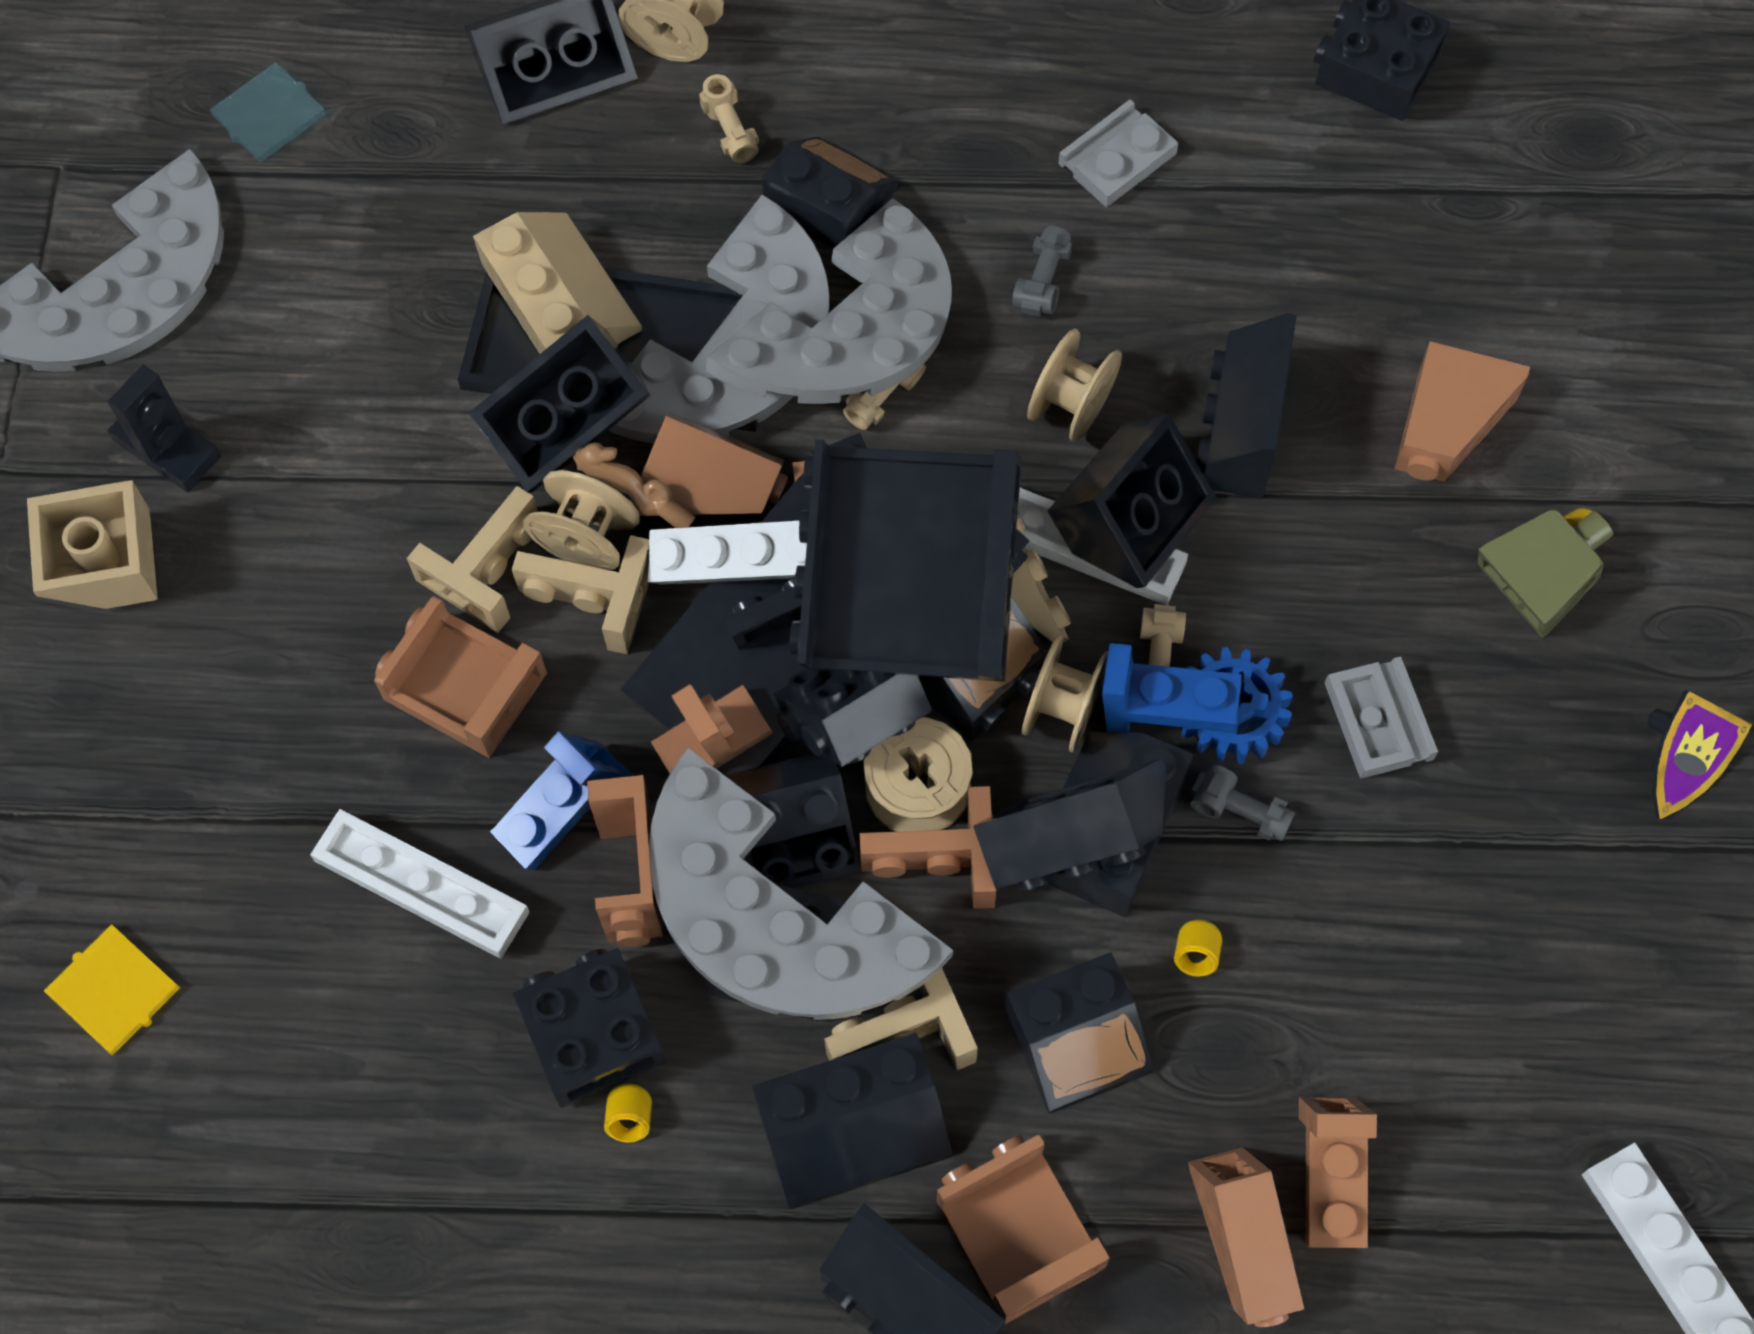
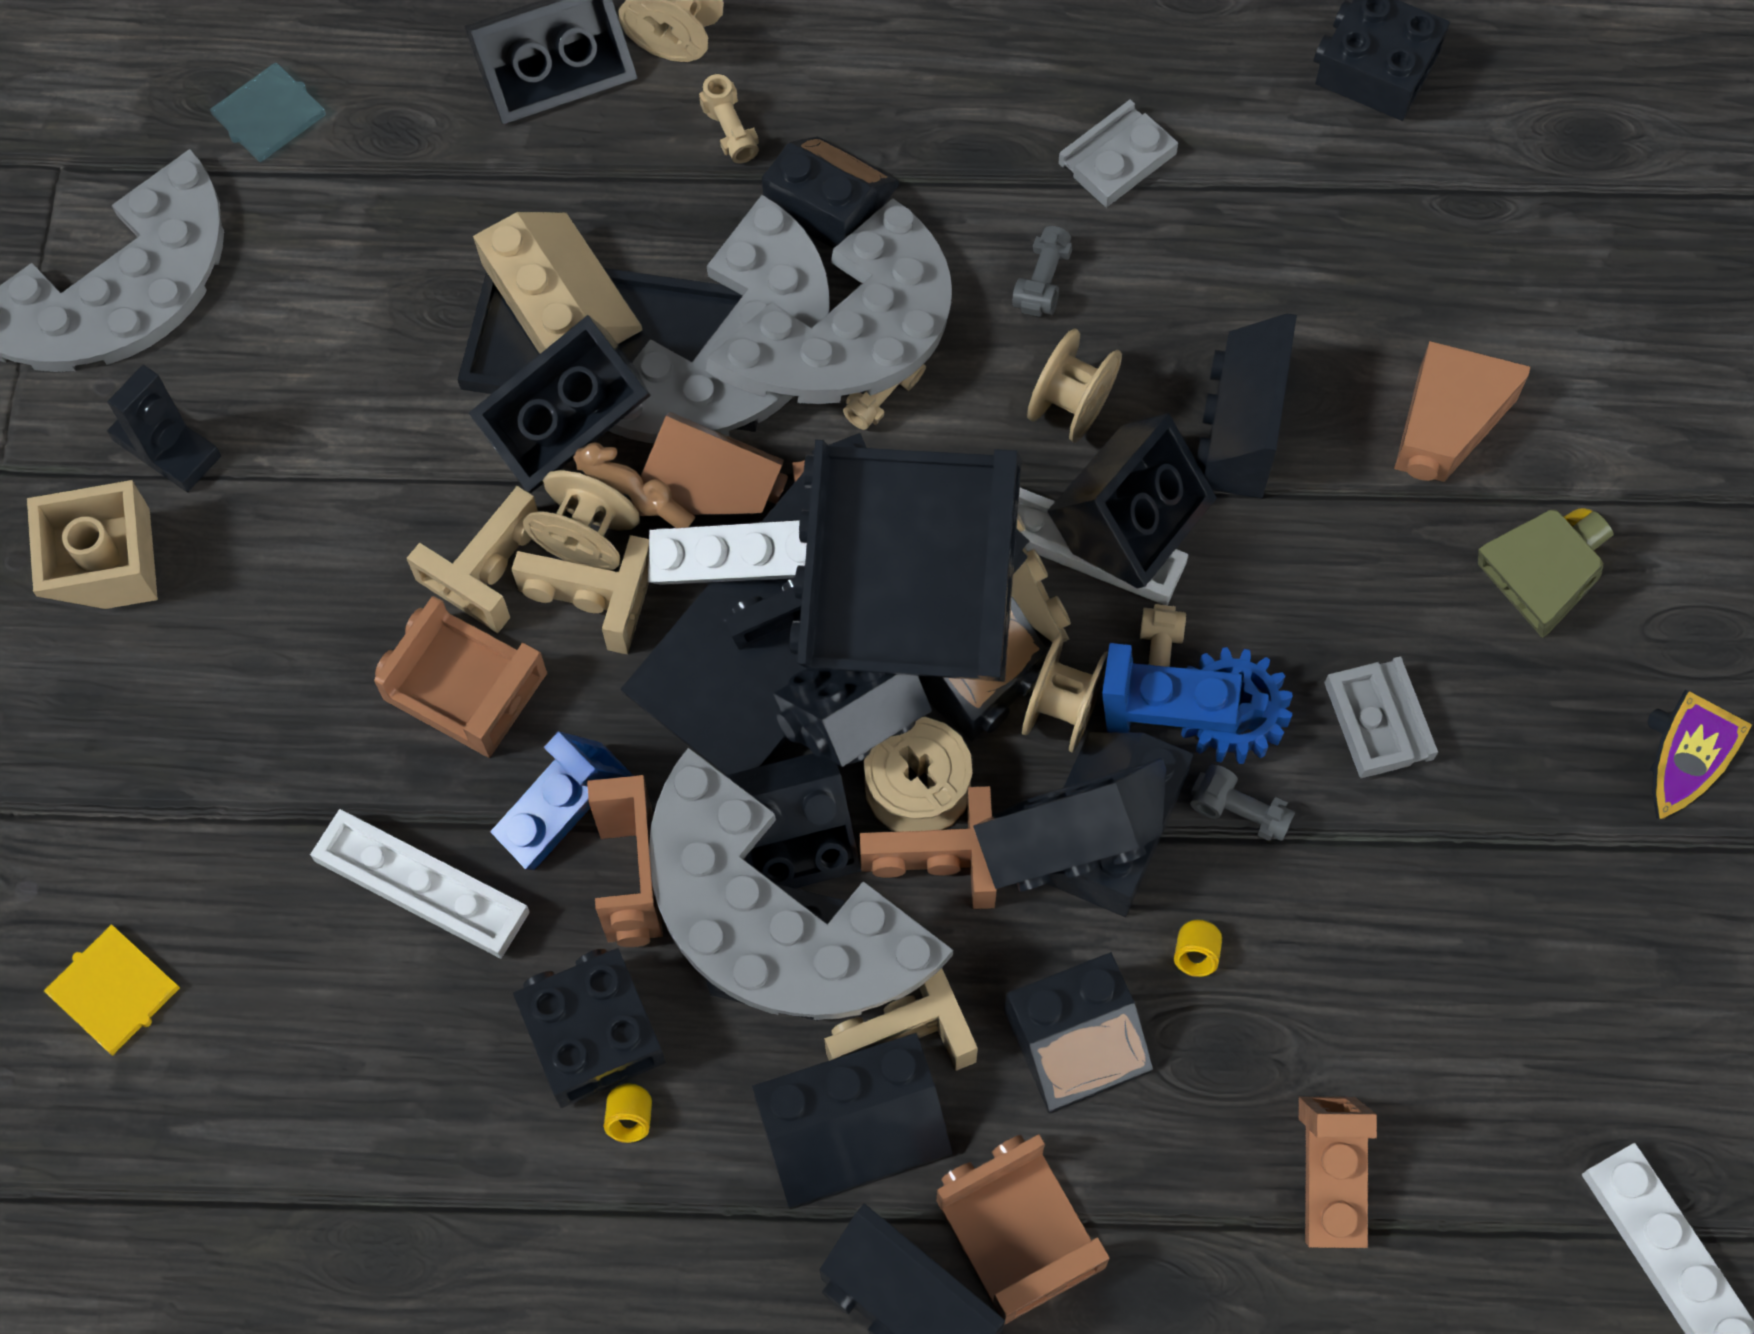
nougat bracket [651,684,773,773] -> none
nougat slope [1188,1147,1304,1327] -> none

